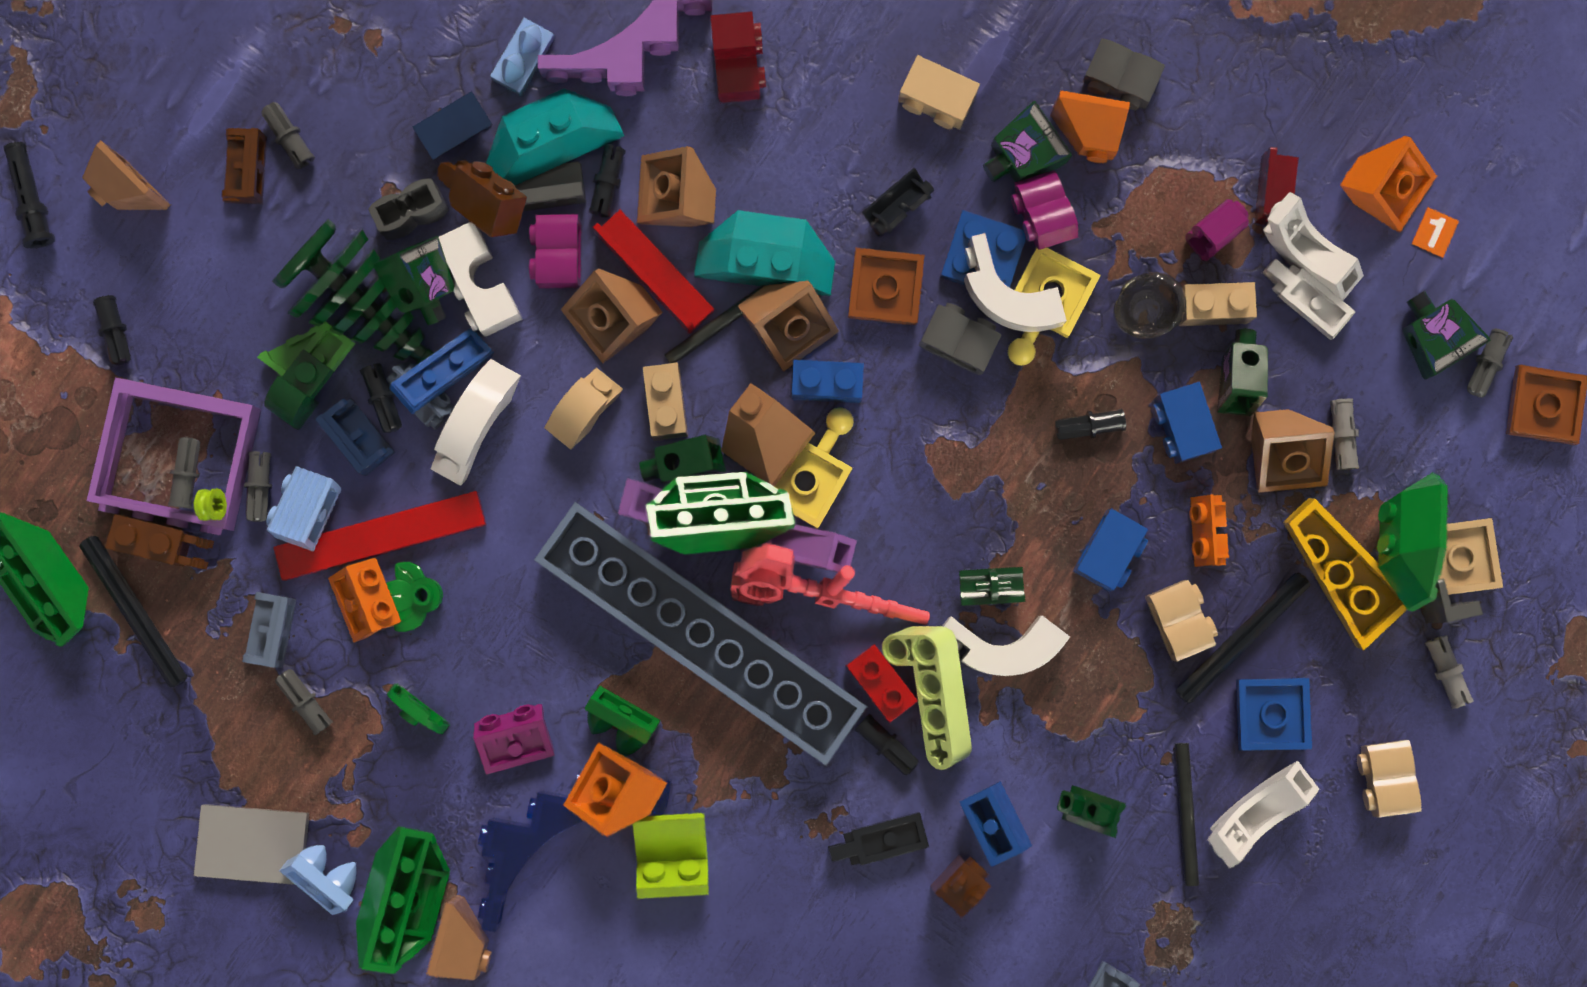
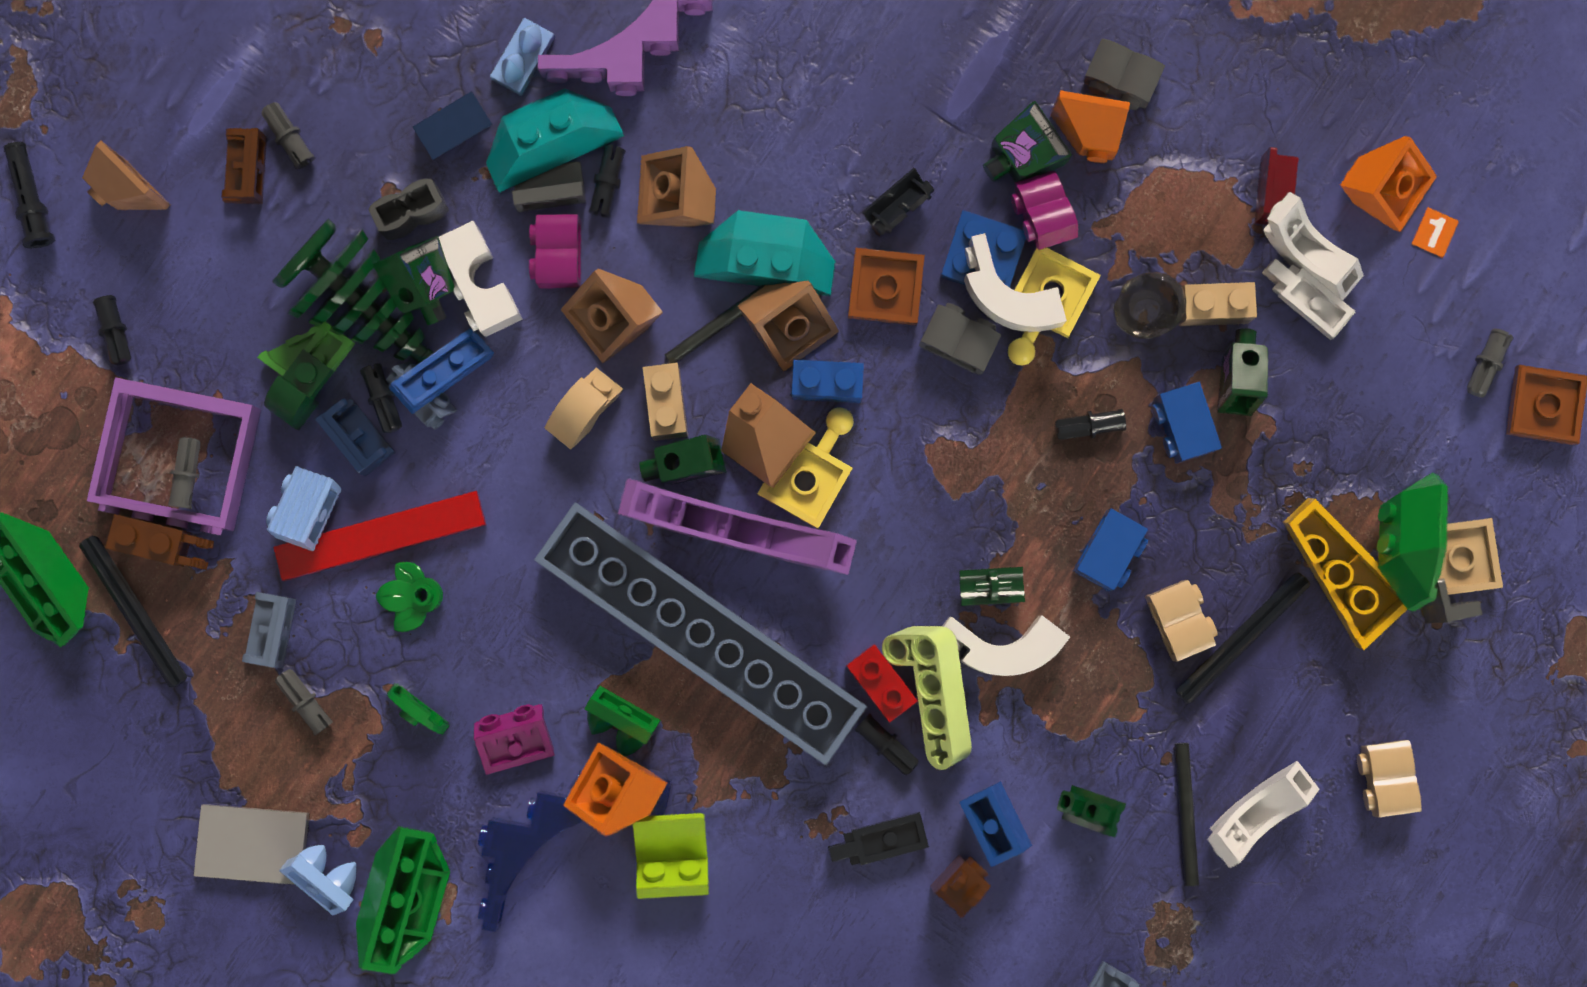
lime bush [194,488,227,521] -> none
dark grey axle [244,451,272,522] -> none
orange bracket [328,558,401,643] -> none
medium nougat slope [426,895,492,980] -> none
white arch [431,359,521,486] -> none
reddish brown hinge [437,160,527,237] -> none
red panel [593,209,715,334] -> none
green wedge [646,472,795,554] -> none
dark red brick [710,11,766,103] -> none
coral bar [731,544,930,625] -> none
tan brick [898,55,980,130] -> none
magenta brick [1185,199,1249,261] -> none
orange hinge [1189,494,1229,567] -> none
blue plate [1236,678,1312,751] -> none
medium nougat slope [1251,409,1335,493] -> none
light grey pin [1330,399,1359,470] -> none
torso [1403,291,1491,380] -> none
light grey pin [1425,635,1474,709] -> none

